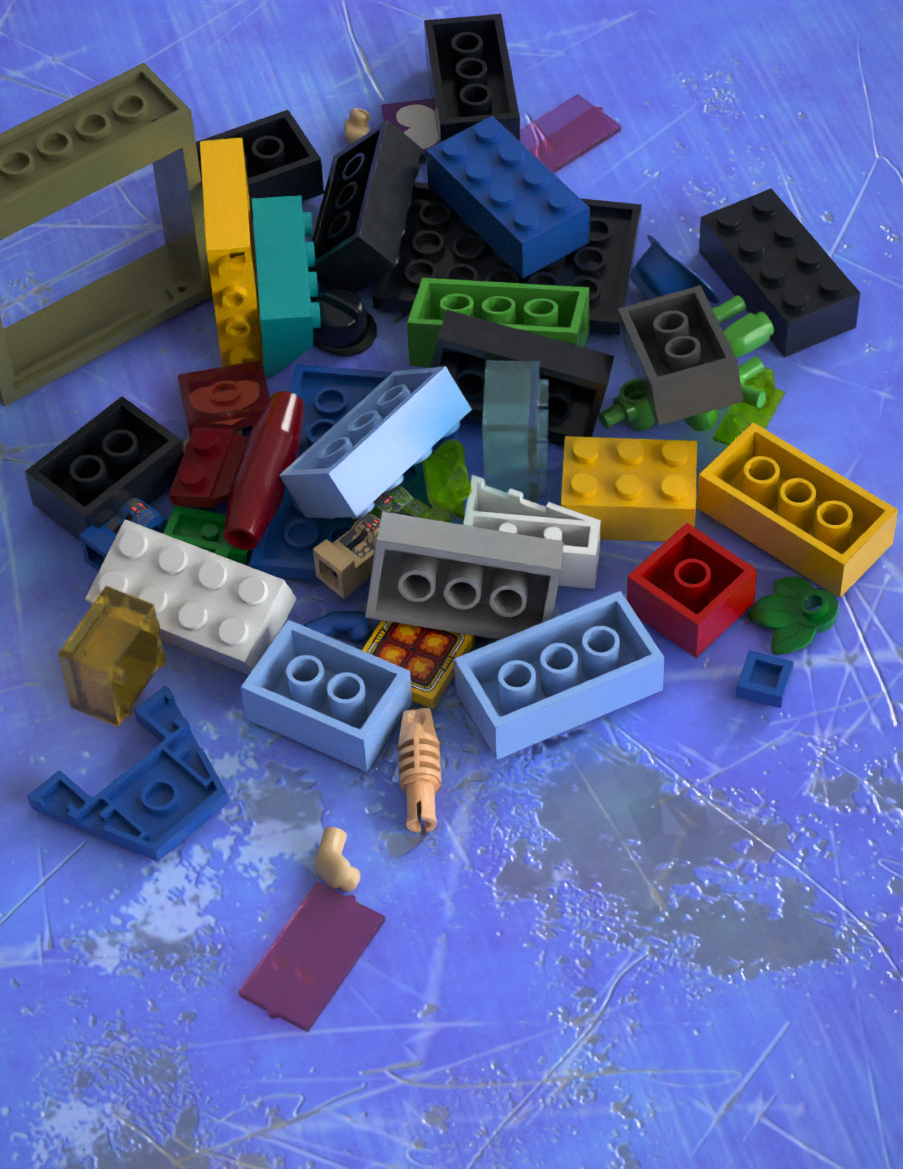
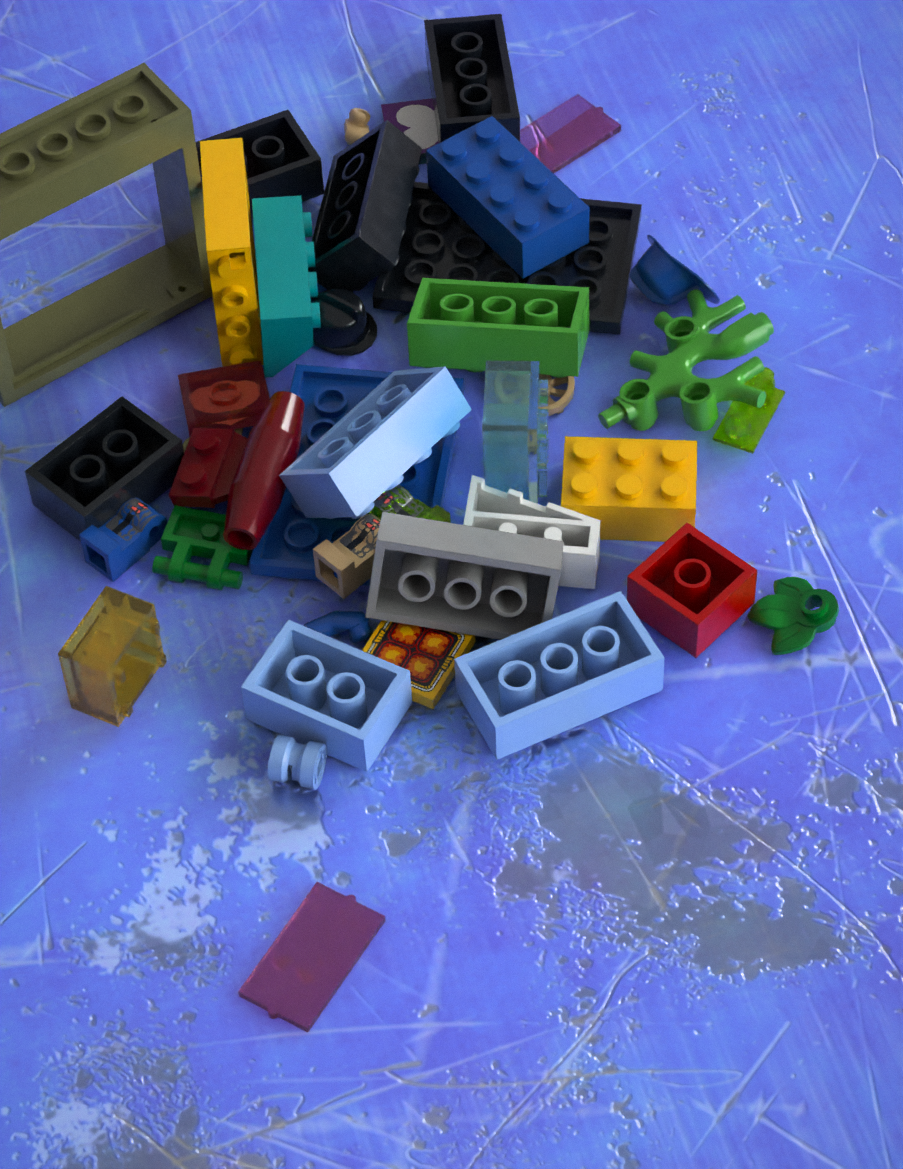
blue wing [27,685,229,862] -> none
white brick [85,520,297,675] -> none
tan arm [314,827,361,892] -> none
light nougat hinge [398,708,441,833] -> none
clear neon green hinge [422,439,472,520] -> none
black slope [430,310,614,447] -> none
dark grey brick [618,285,743,426] -> none
yellow brick [697,422,898,598] -> none
black brick [699,188,860,357] -> none
blue plate [736,650,794,708] -> none
none -> light blue wheel [268,734,327,789]

